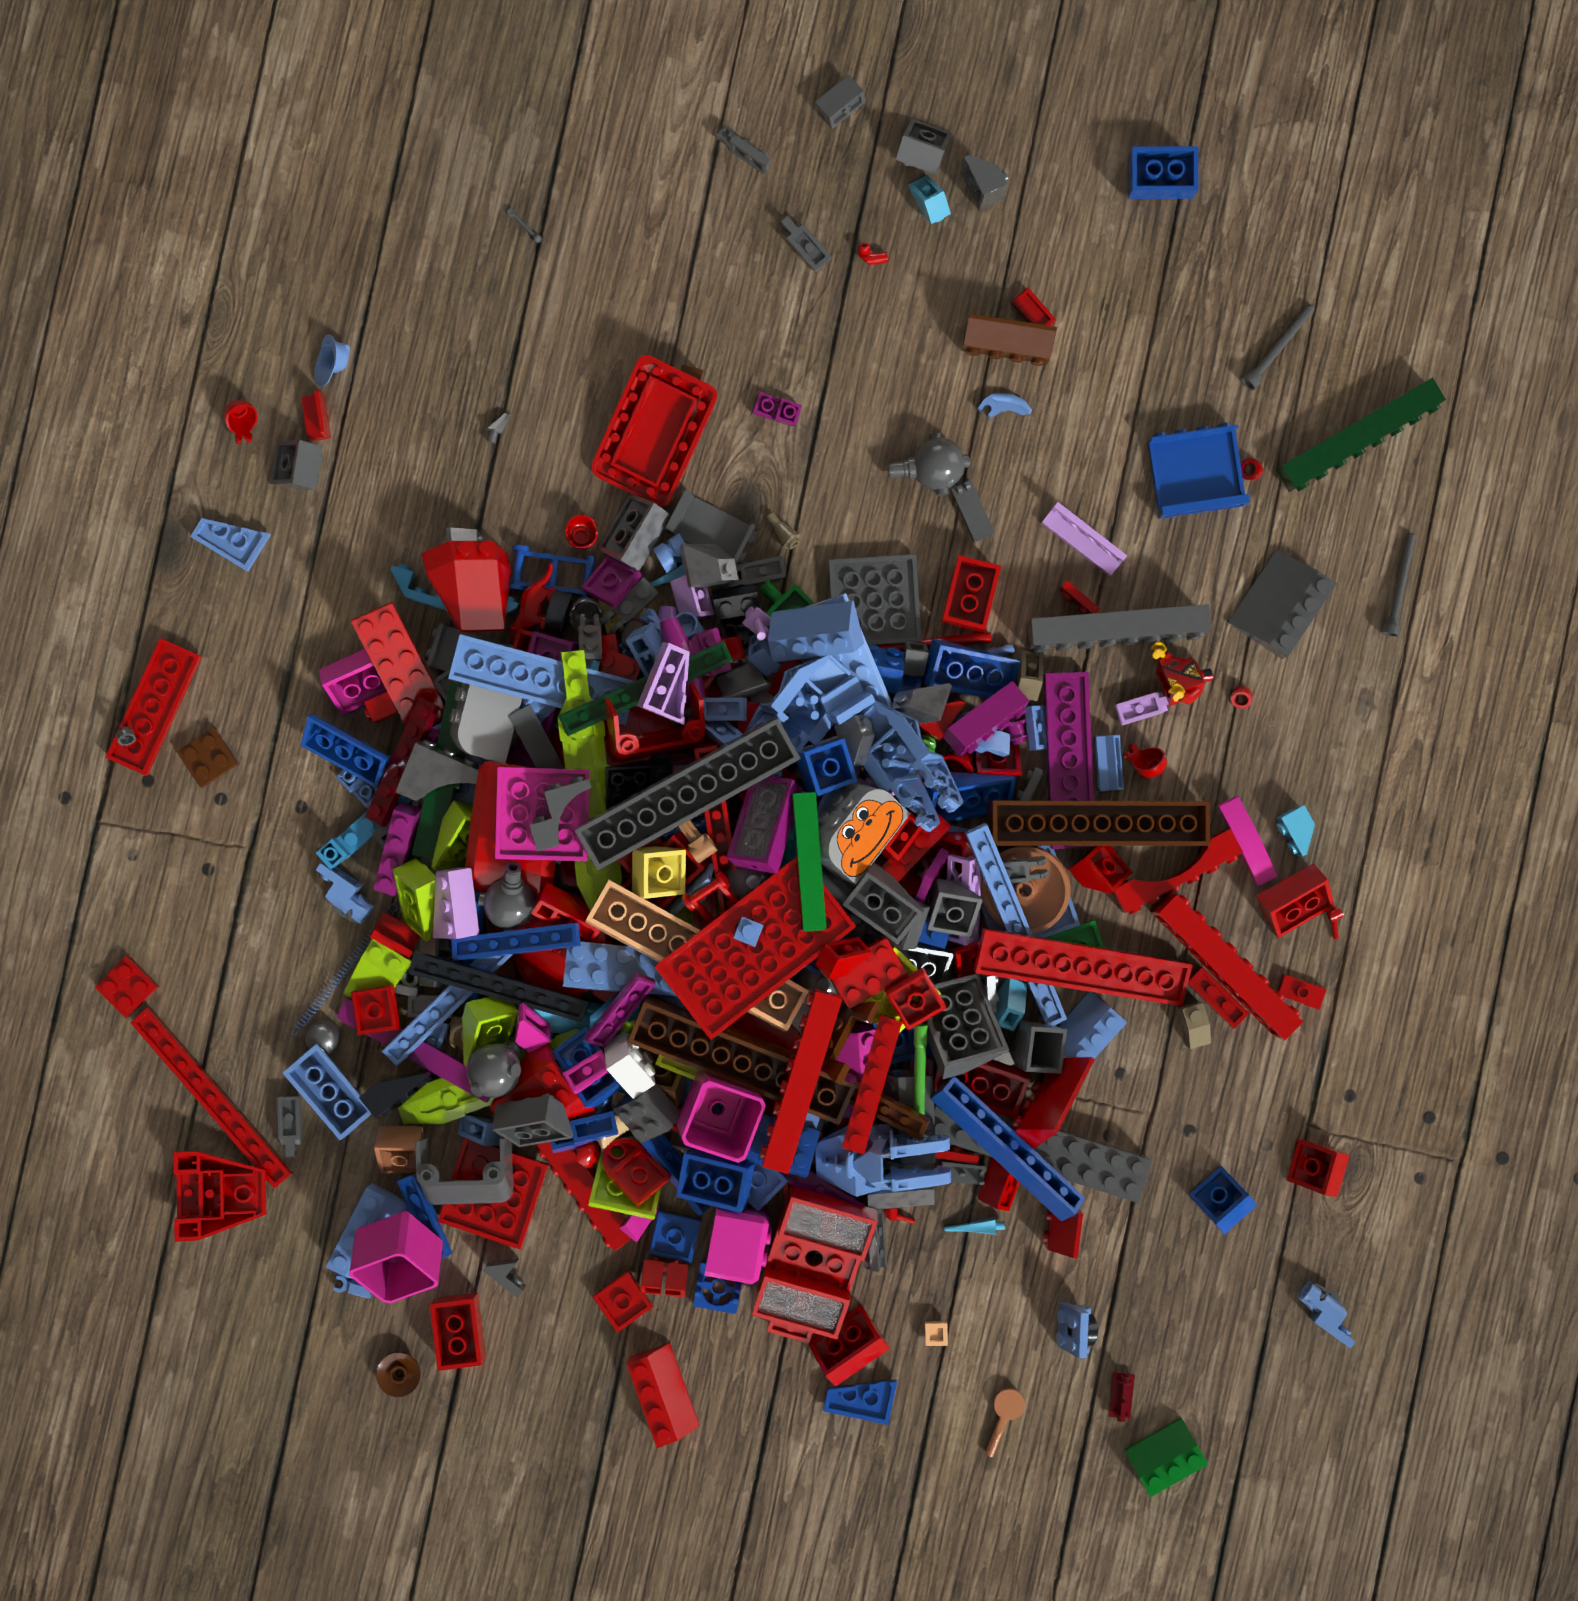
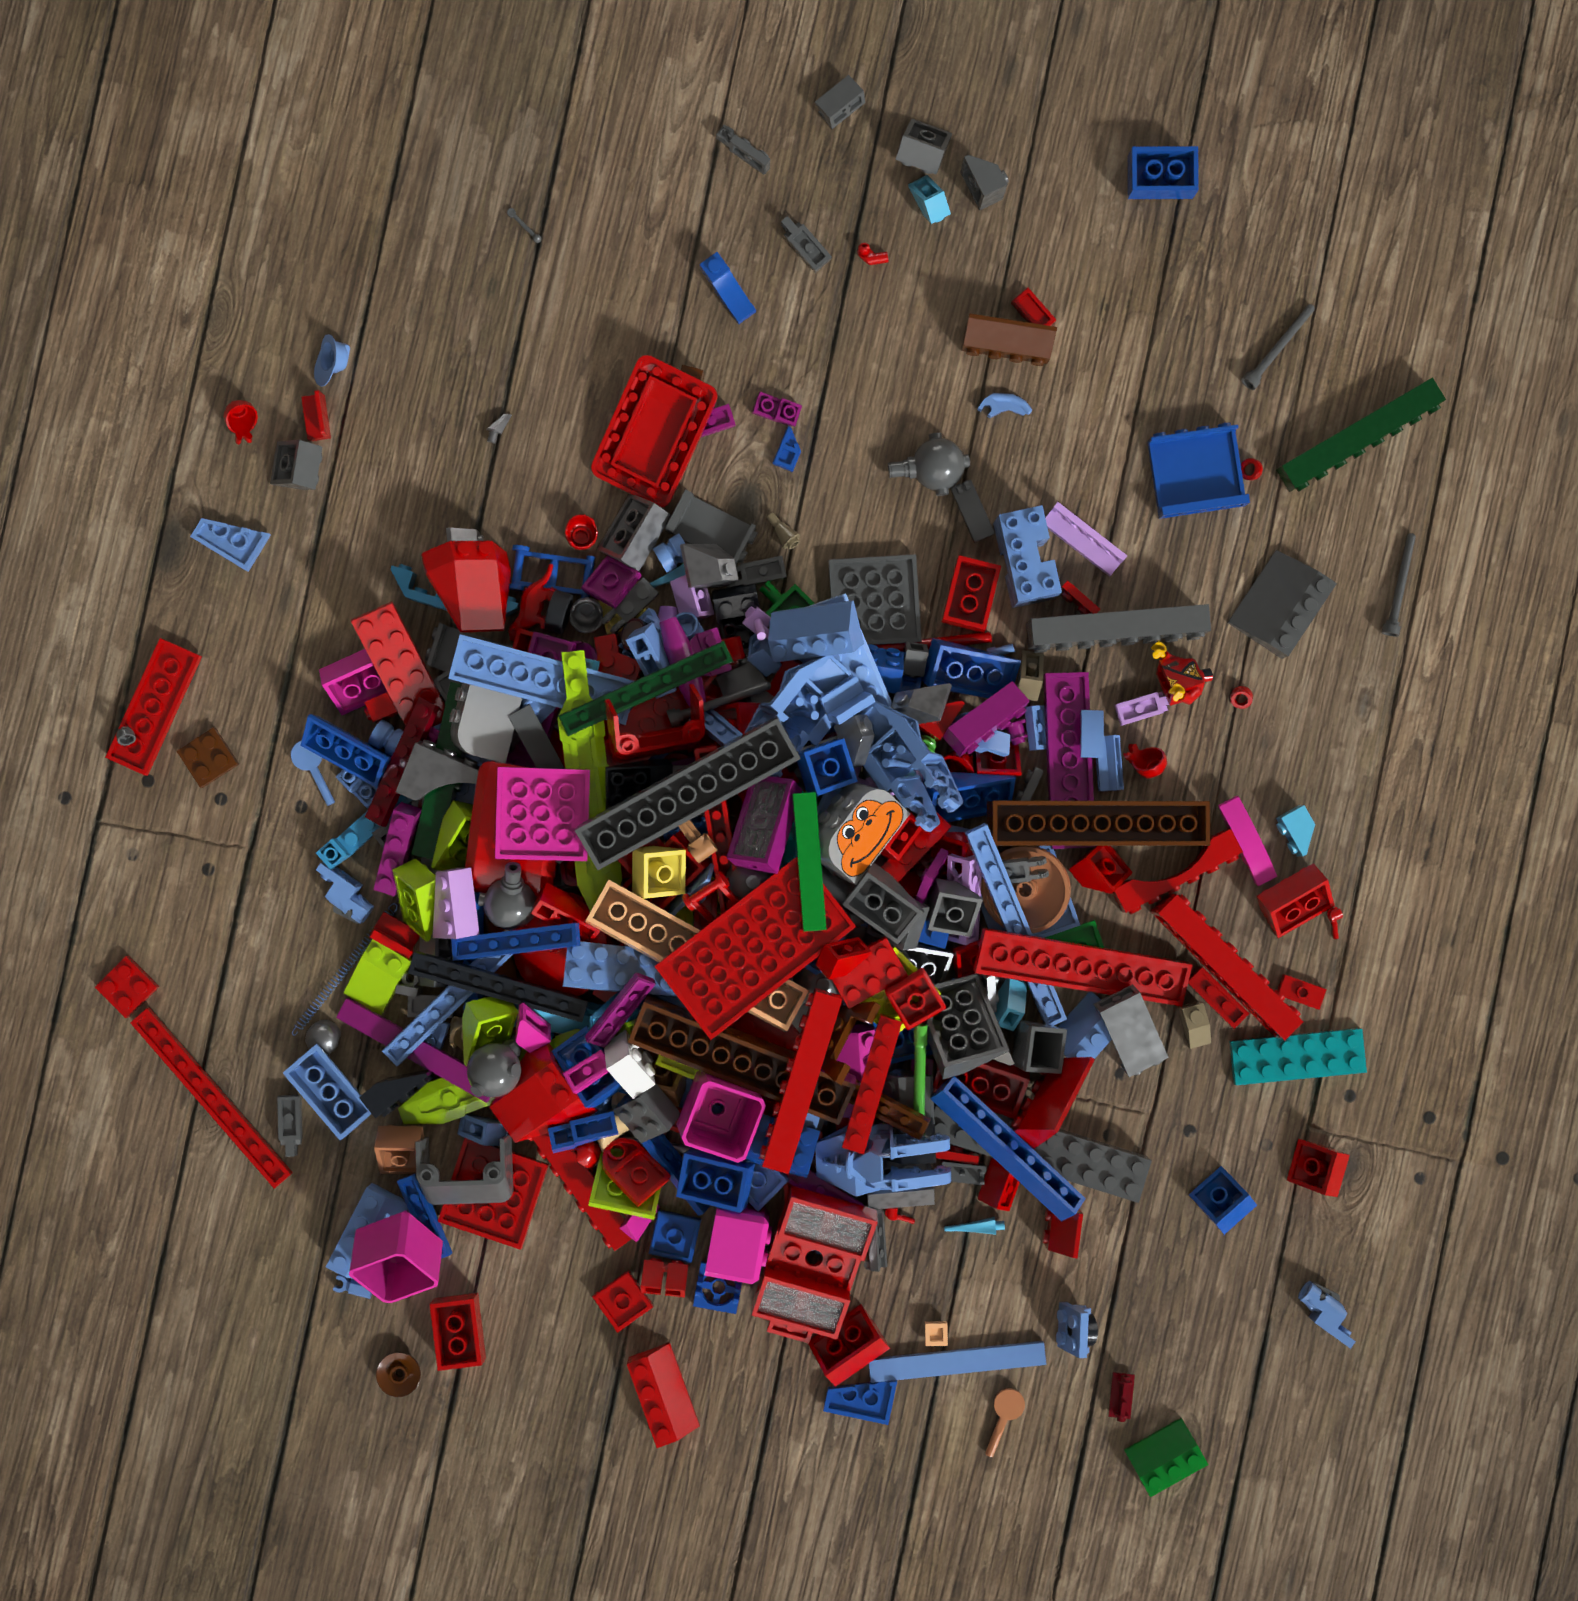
red wedge [173,1151,267,1242] -> none
red plate [351,985,401,1036] -> none
dark grey slope [483,1258,526,1298] -> none
dark grey slope [492,1094,573,1147] -> none
dark grey arch [530,776,591,852] -> none
dark grey hinge [579,614,602,659] -> none
lavender wedge [637,642,690,724] -> none
medium blue plate [702,698,747,721] -> none
medium blue plate [733,917,763,947] -> none
none -> medium blue piece [291,741,335,806]
none -> medium blue wheel [368,719,403,757]
none -> blue slope [699,252,756,325]
none -> magenta plate [701,404,736,437]
none -> blue tile [773,426,801,472]
none -> medium blue tile [869,1341,1046,1383]
none -> medium blue piece [993,505,1062,608]
none -> medium blue slope [1080,710,1104,758]
none -> panel [1094,984,1169,1077]
none -> teal plate [1229,1028,1367,1085]

